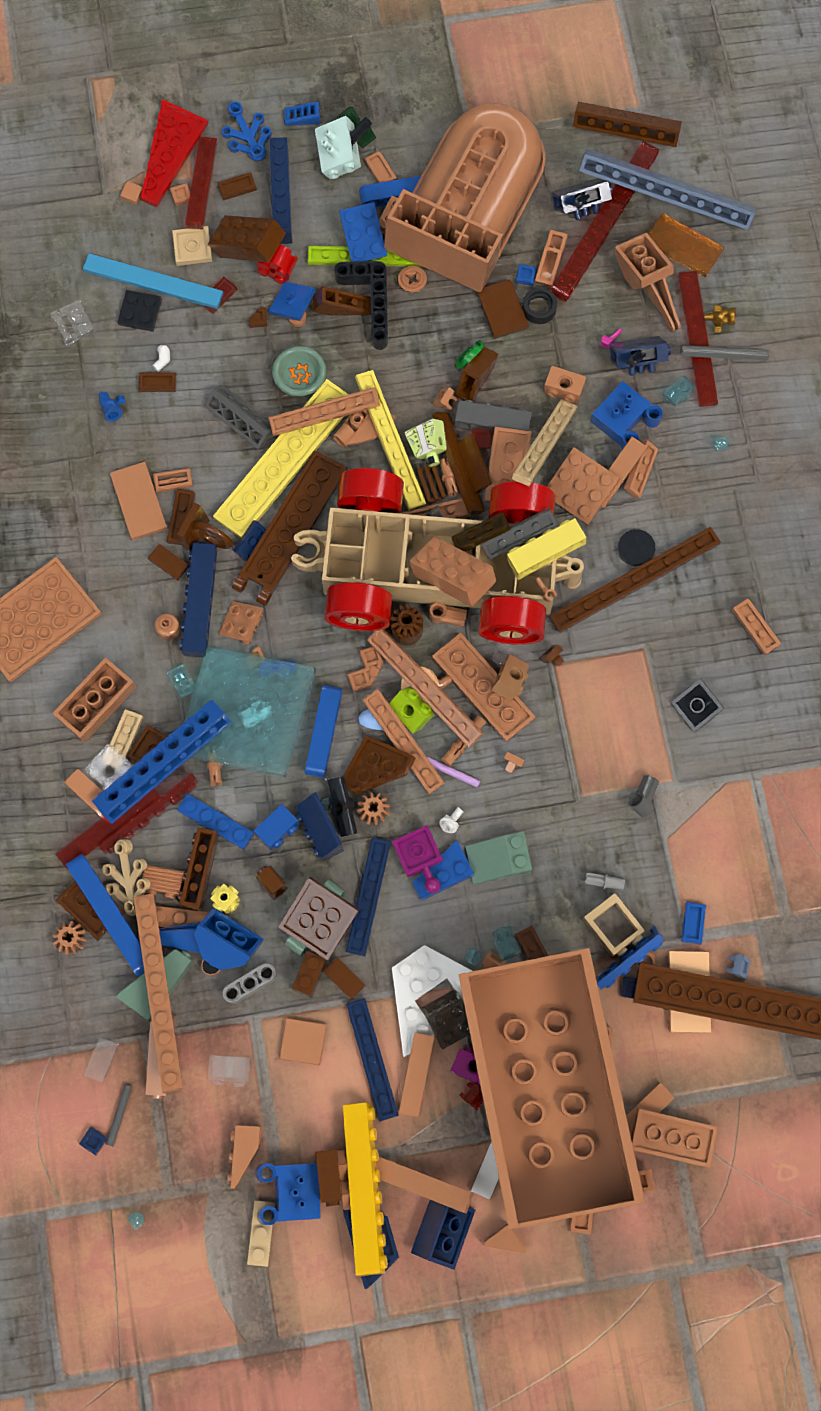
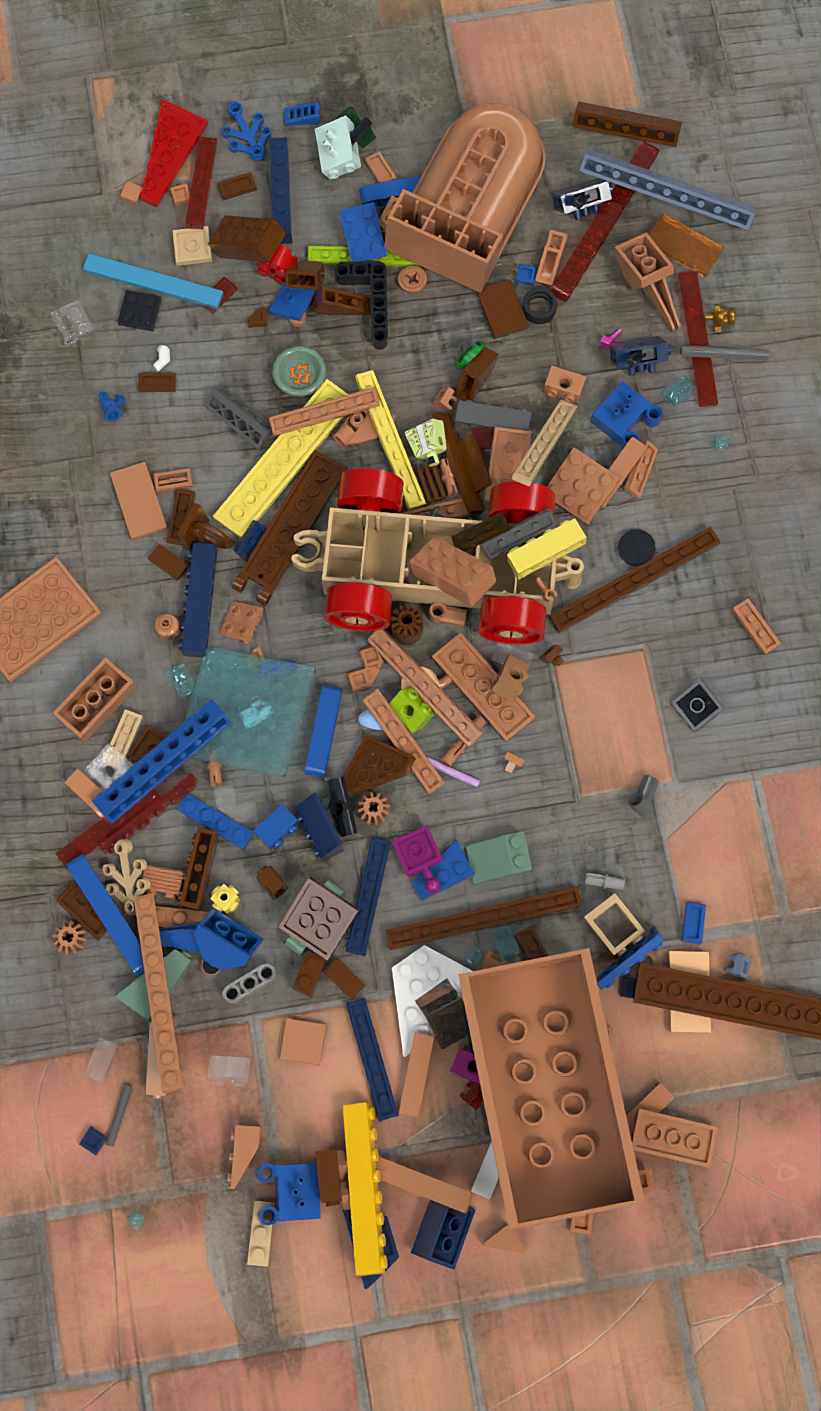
white plate [440,807,464,833] -> none
none -> reddish brown torso [285,261,325,290]
none -> reddish brown plate [385,887,582,950]

